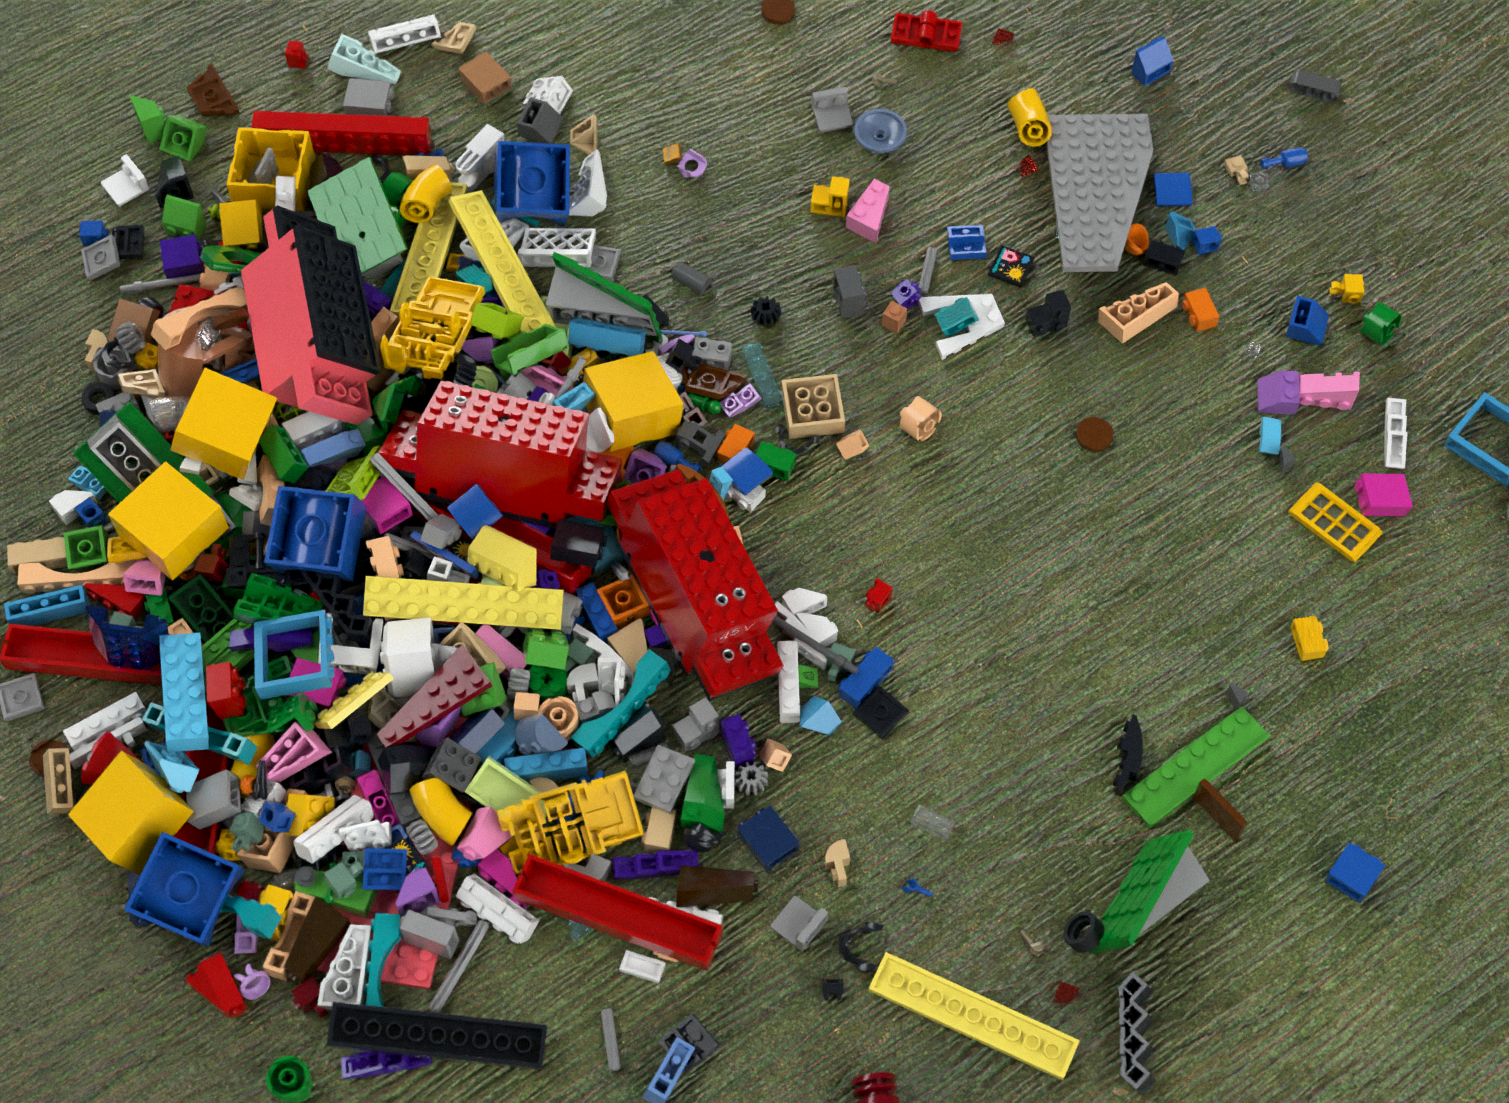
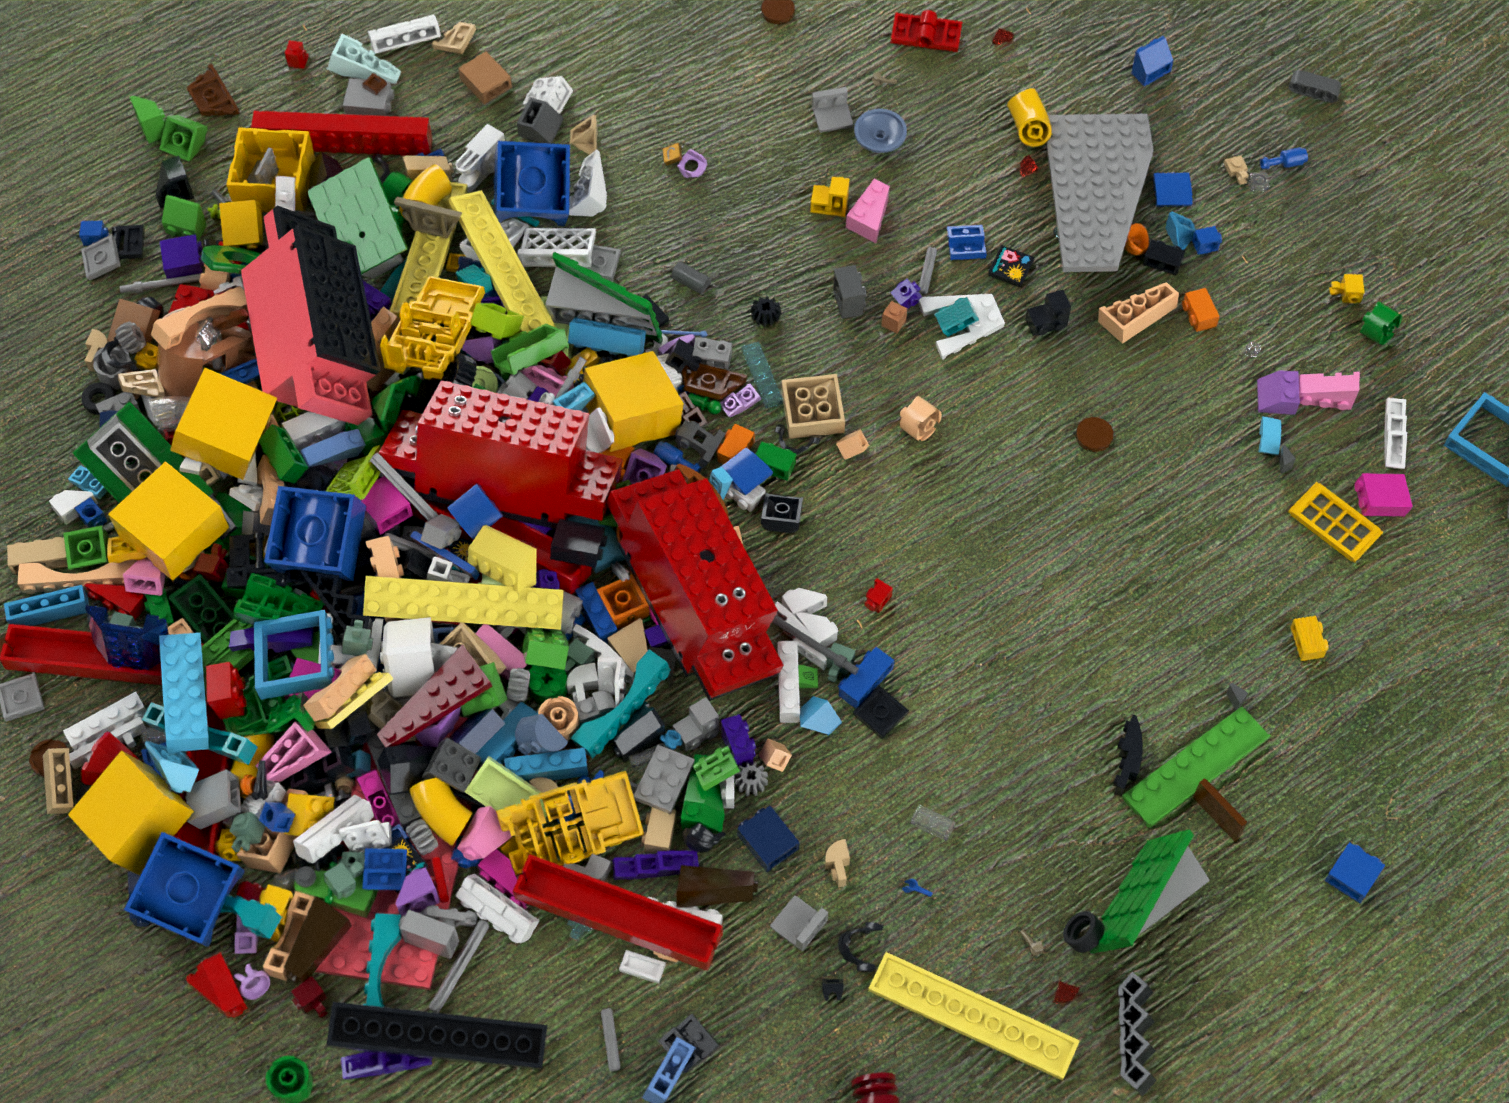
white bracket [101,154,149,207] -> none
white wedge [318,925,371,1010] -> none
light nougat panel [514,692,540,720] -> none
blue slope [1285,295,1329,346] -> none
none -> clear cone [142,727,166,745]
none -> light nougat arch [303,654,377,721]
none -> sand green brick [342,620,373,656]
none -> reddish brown tile [362,73,387,95]
none -> dark tan wing [394,197,462,238]
none -> dark azure plate [660,730,682,749]
none -> bright green plate [693,745,740,791]
none -> black slope [761,493,803,533]

